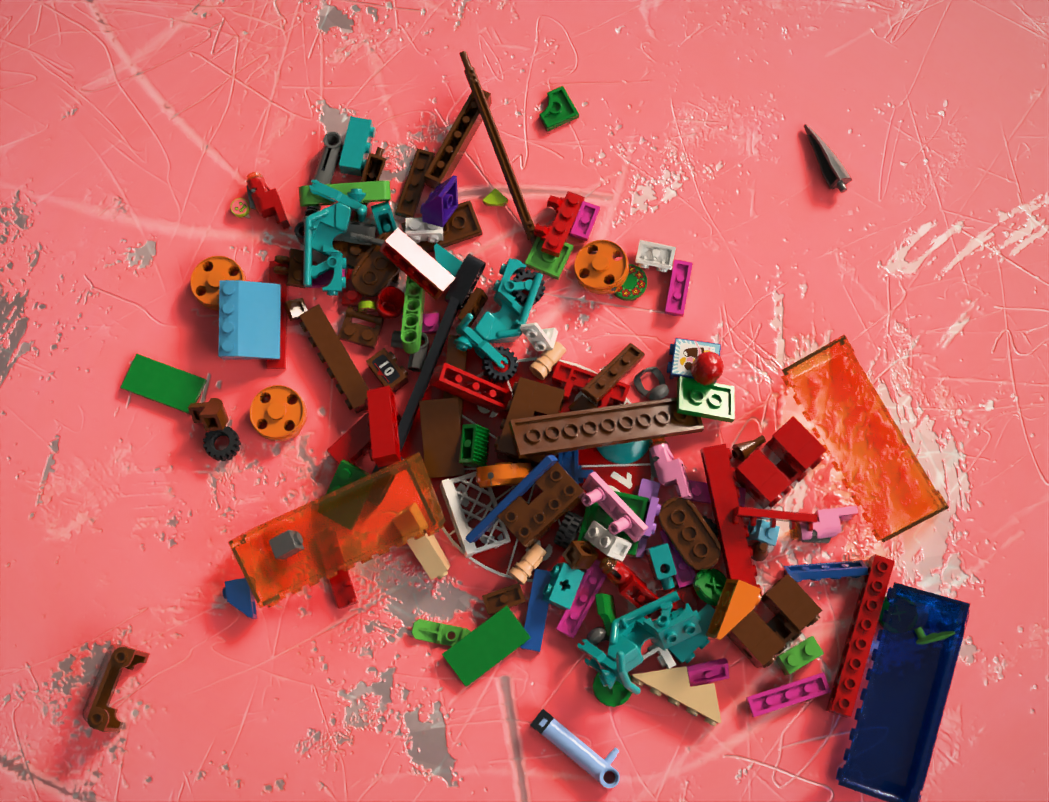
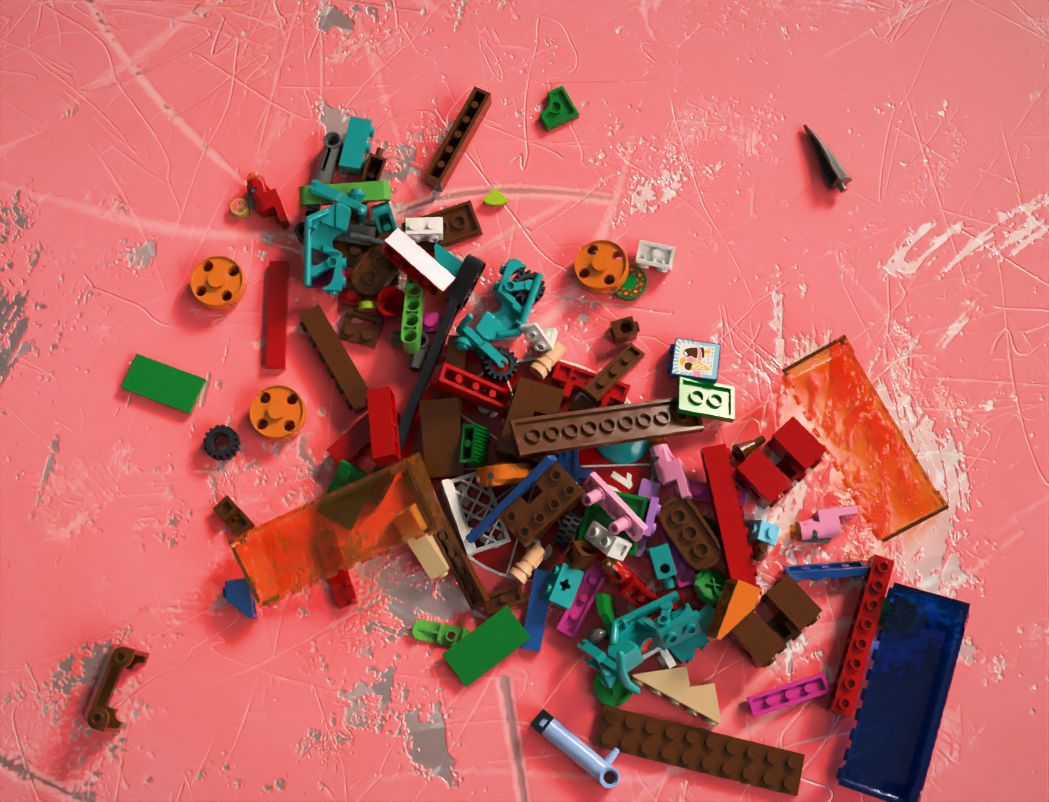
reddish brown brick [188,398,229,431] -> none
dark azure slope [218,280,281,360] -> none
dark grey brick [269,530,304,560] -> none
reddish brown hinge [273,248,305,288] -> none
reddish brown plate [284,298,308,321] -> none
brick [366,348,409,393] -> none
reddish brown tile [395,148,435,218] -> none
dark purple slope [420,175,458,227] -> none
reddish brown plate [458,287,488,327] -> none
reddish brown axle [459,51,537,246] -> none
bright green plate [525,237,574,280] -> none
red hinge [534,191,585,258] -> none
dark pink plate [570,201,600,241] -> none
dark grey piece [634,367,669,401] -> none
dark pink plate [664,259,693,317] -> none
dark pink plate [686,658,730,687] -> none
red hair [690,352,724,385] -> none
red hinge [733,507,817,532] -> none
bright green brick [776,636,824,676] -> none
bright green bar [914,627,955,645] -> none
none -> reddish brown slope [212,495,256,539]
none -> reddish brown plate [401,463,490,611]
none -> reddish brown plate [594,705,805,796]
none -> reddish brown brick [609,316,640,345]

